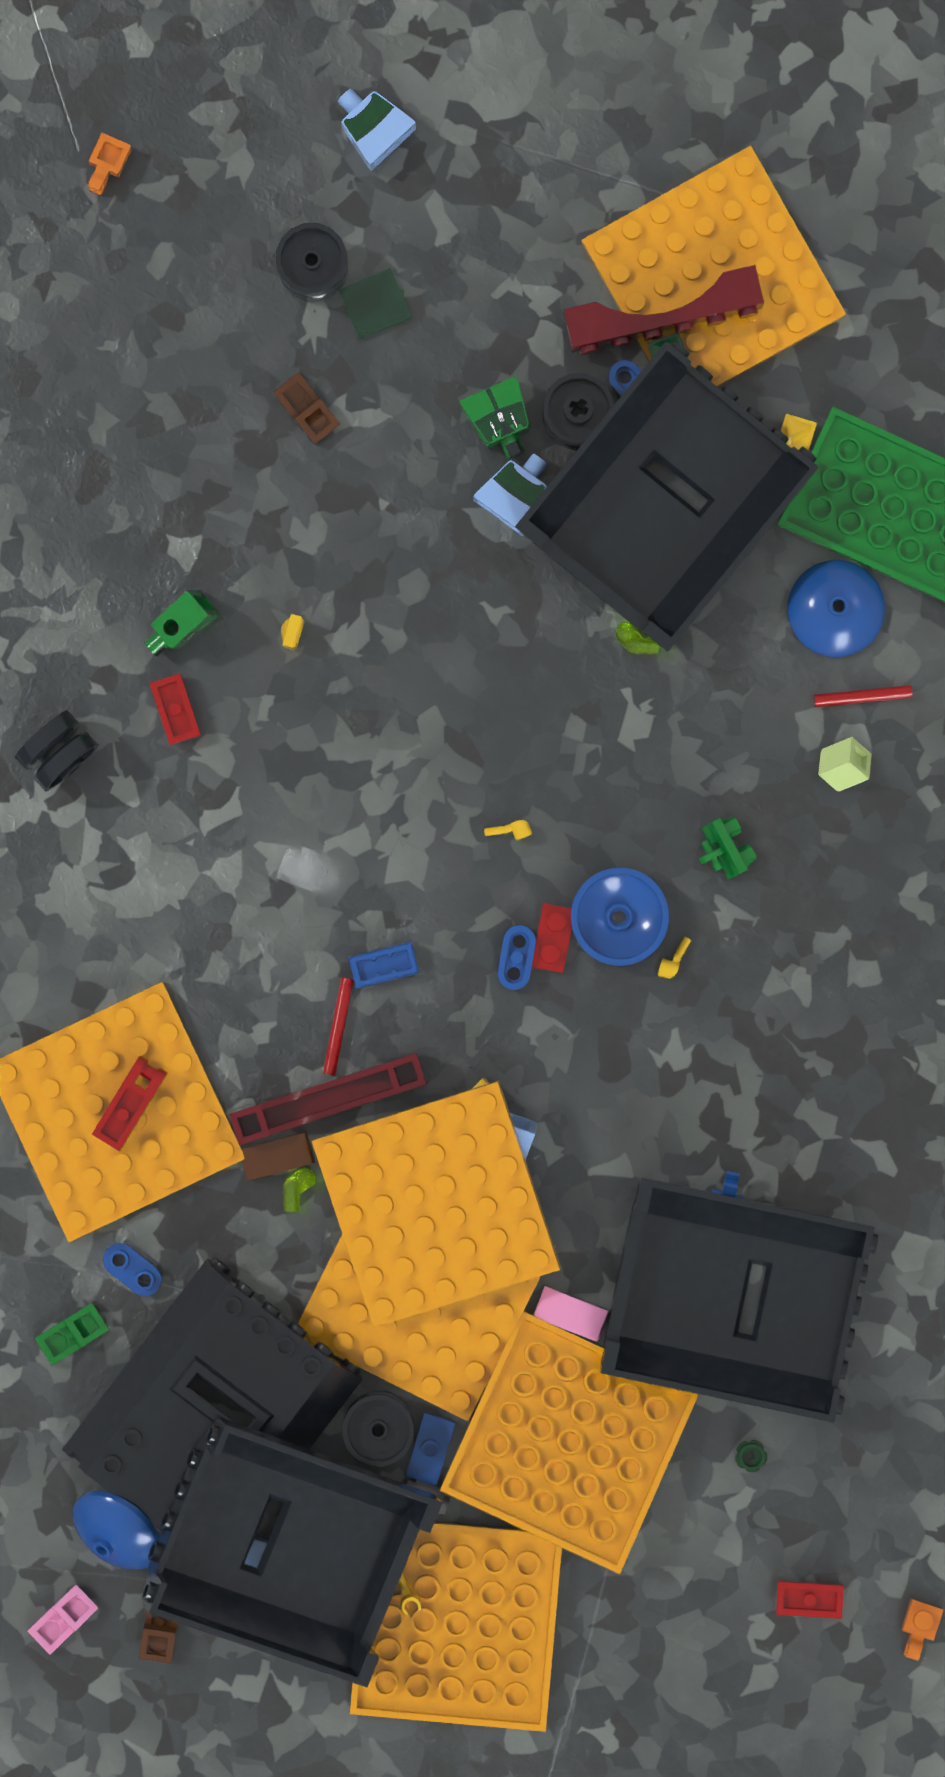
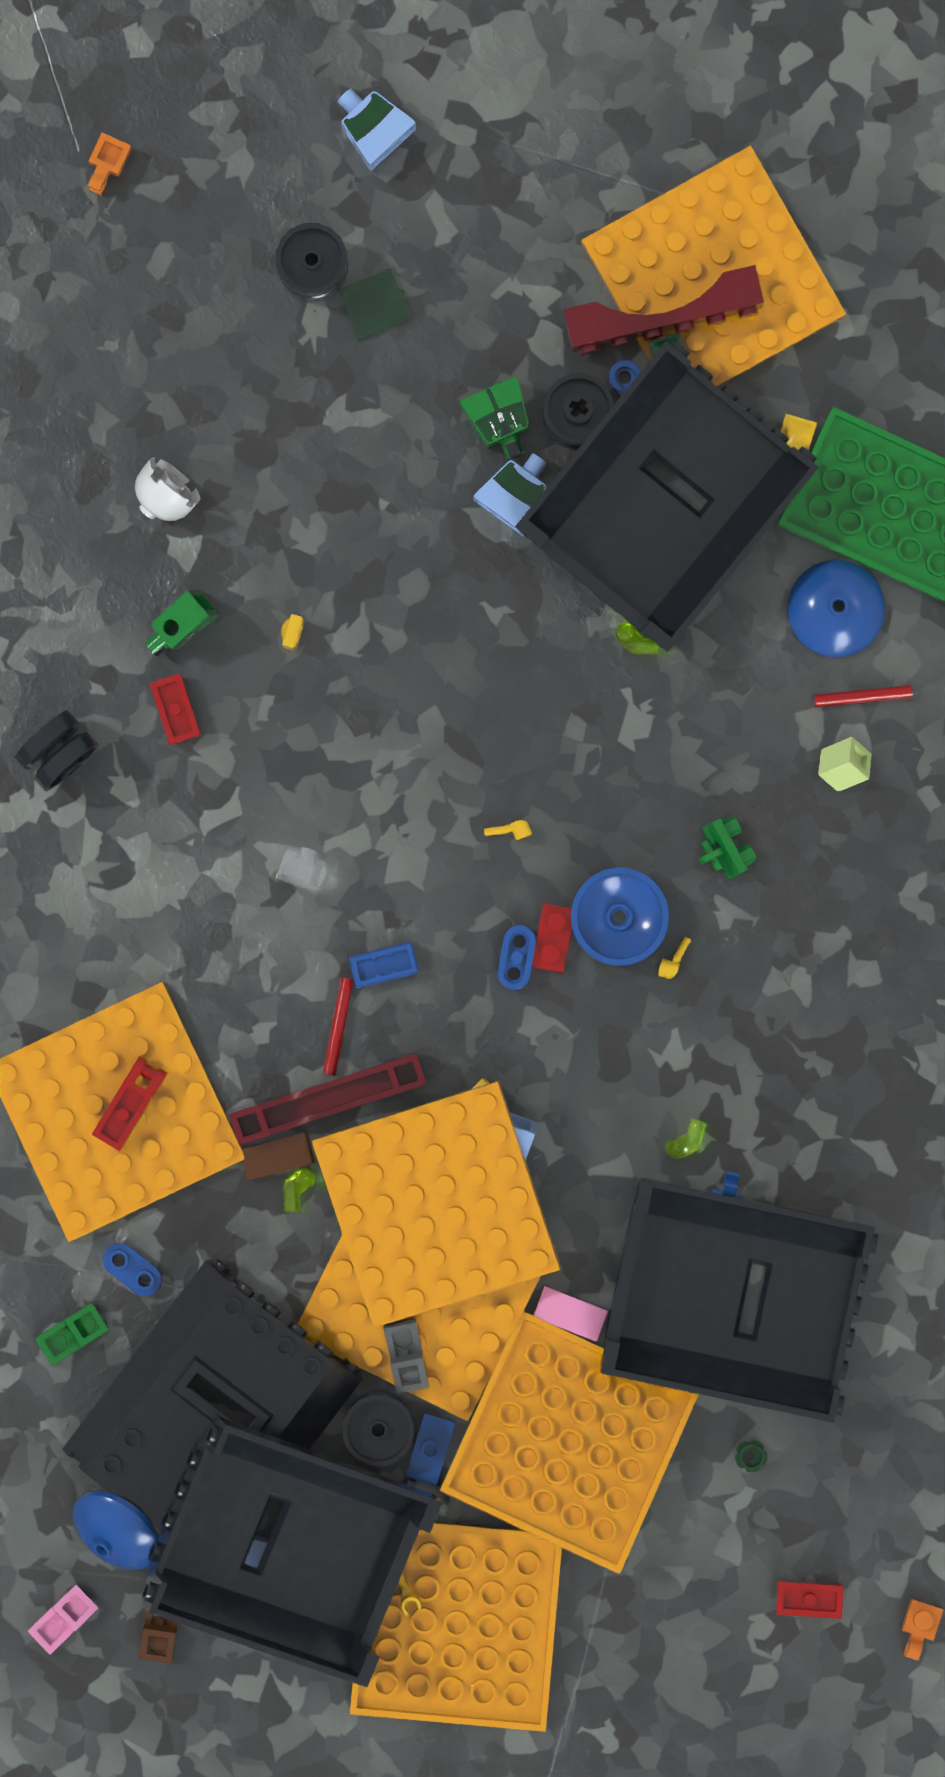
reddish brown slope [273,372,340,444] -> none
none -> white cylinder [135,457,201,521]
none -> dark grey slope [384,1318,429,1393]
none -> clear neon green arm [665,1118,707,1159]

